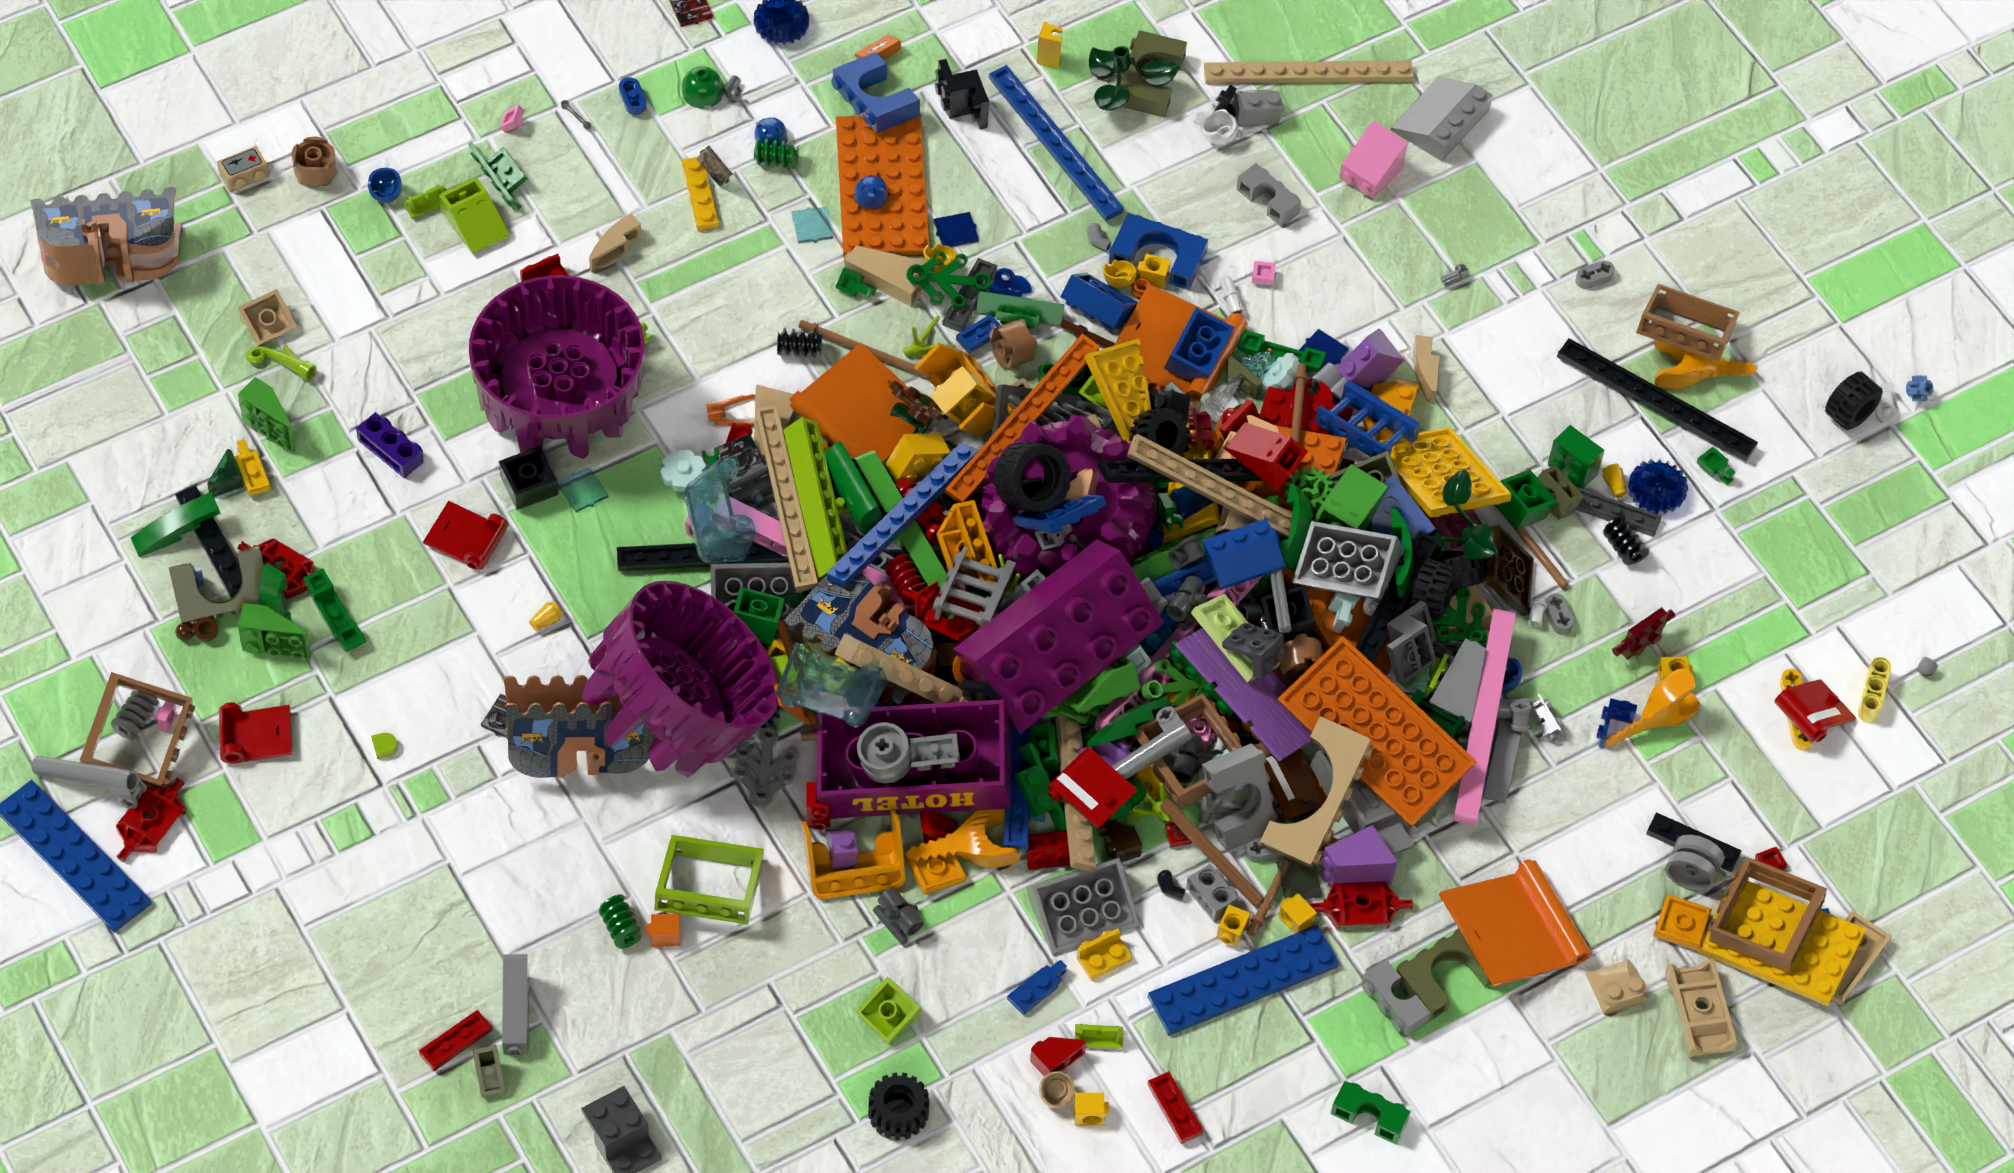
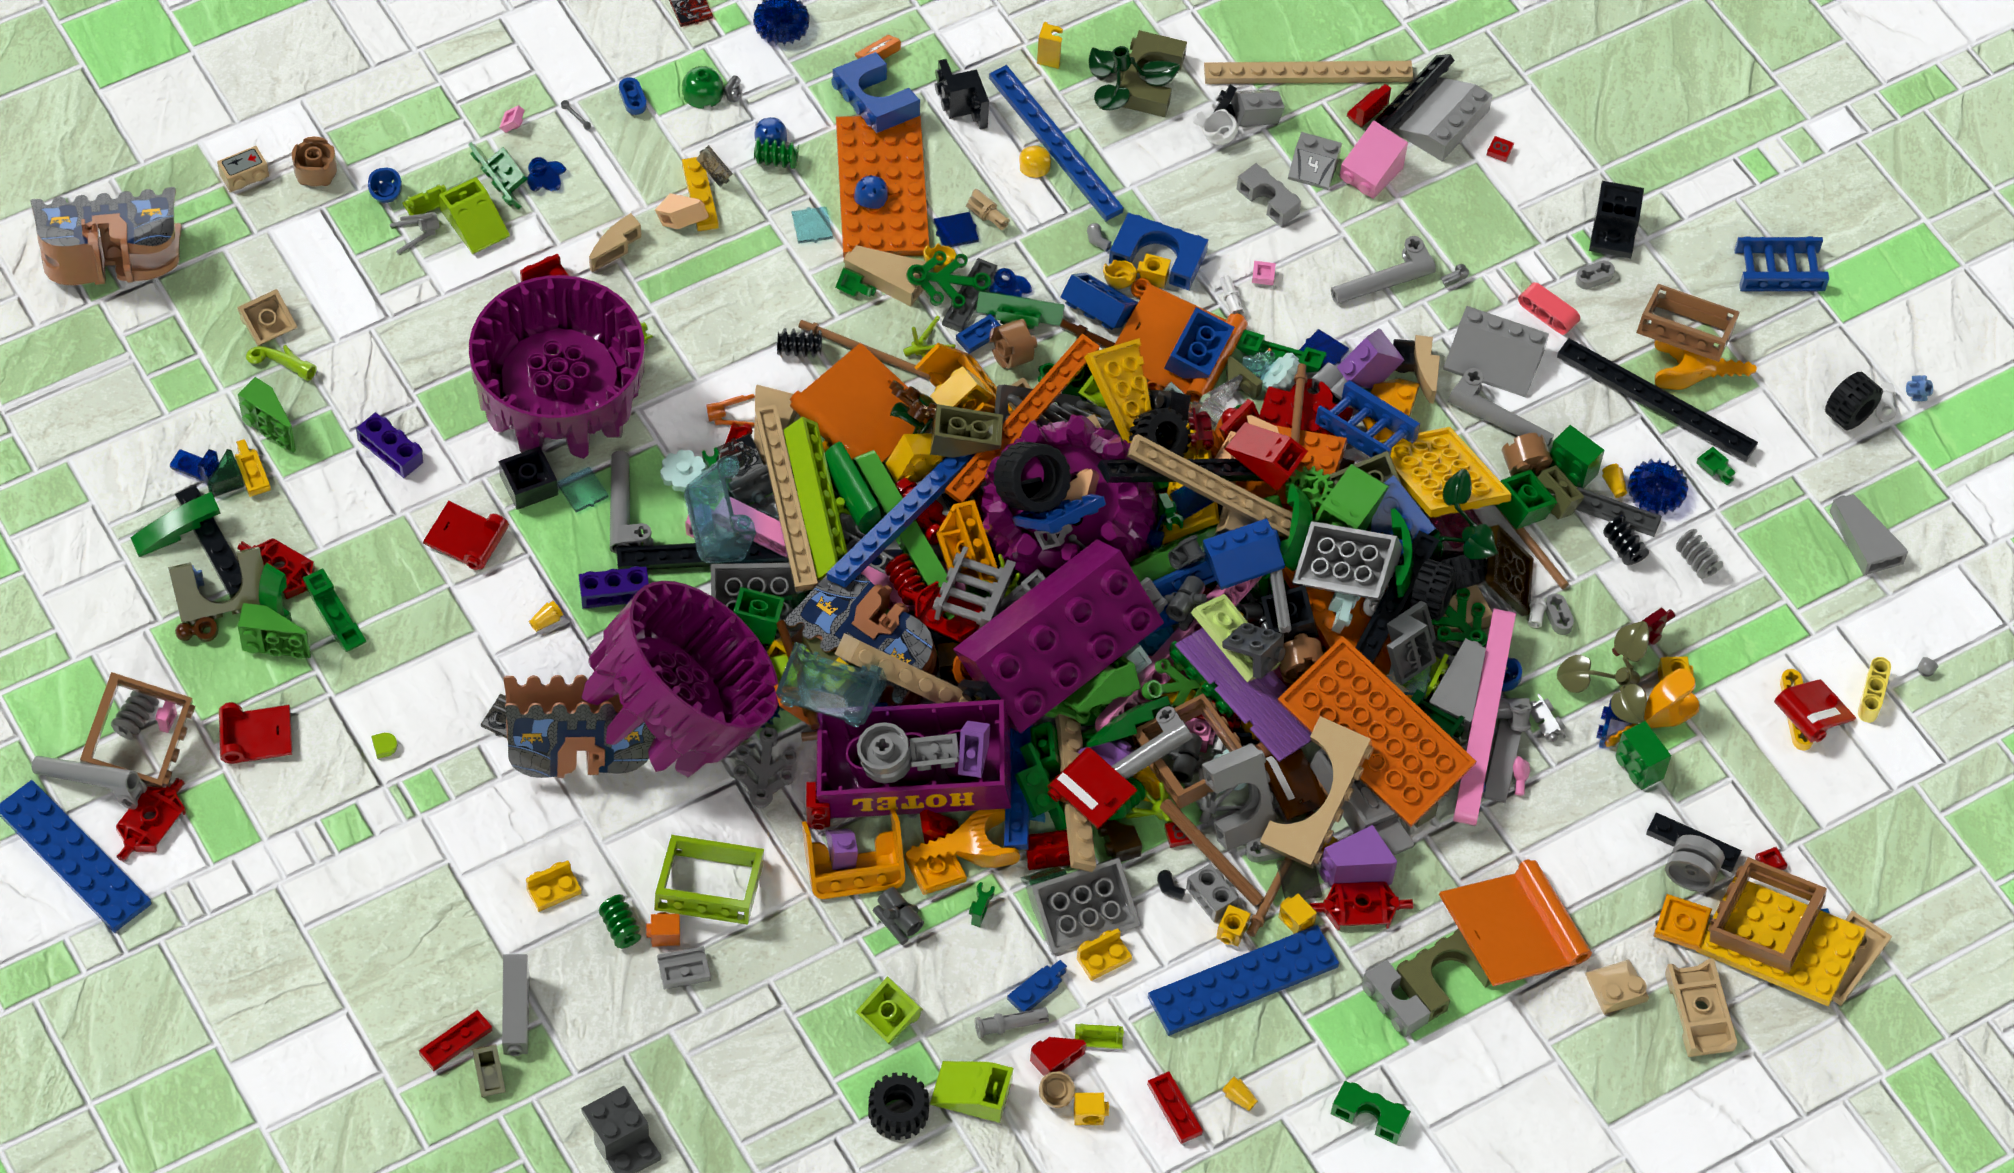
none -> clear blue bracket [170,449,220,484]
none -> light grey plant [390,212,439,254]
none -> yellow bracket [526,860,582,912]
none -> clear blue plate [527,157,567,192]
none -> dark purple brick [579,566,649,609]
none -> light grey axle [610,451,654,554]
none -> light nougat slope [655,193,709,229]
none -> light grey plate [657,946,711,990]
none -> olive slope [930,404,1003,458]
none -> lime slope [930,1061,1014,1123]
none -> medium lavender slope [958,721,990,778]
none -> tan arm [965,189,1010,230]
none -> green plate [969,882,995,927]
none -> light grey pin [975,1007,1049,1039]
none -> yellow hair [1019,145,1051,178]
none -> clear green piece [1020,866,1067,885]
none -> yellow cone [1222,1076,1258,1111]
none -> light grey slope [1288,132,1342,190]
none -> light grey axle [1331,236,1436,304]
none -> red bracket [1347,84,1391,127]
none -> black plate [1365,54,1455,131]
none -> black bracket [1393,339,1415,373]
none -> light grey slope [1443,306,1549,398]
none -> light grey axle [1448,368,1554,447]
none -> red tile [1486,136,1514,162]
none -> medium nougat brick [1502,433,1552,476]
none -> bright pink rock [1513,756,1530,796]
none -> coral beam [1518,282,1580,335]
none -> olive plant [1557,621,1649,724]
none -> black bracket [1589,181,1644,259]
none -> green brick [1615,721,1672,790]
none -> light grey piece [1676,529,1723,579]
none -> blue fence [1734,236,1829,291]
none -> light grey slope [1830,494,1908,576]

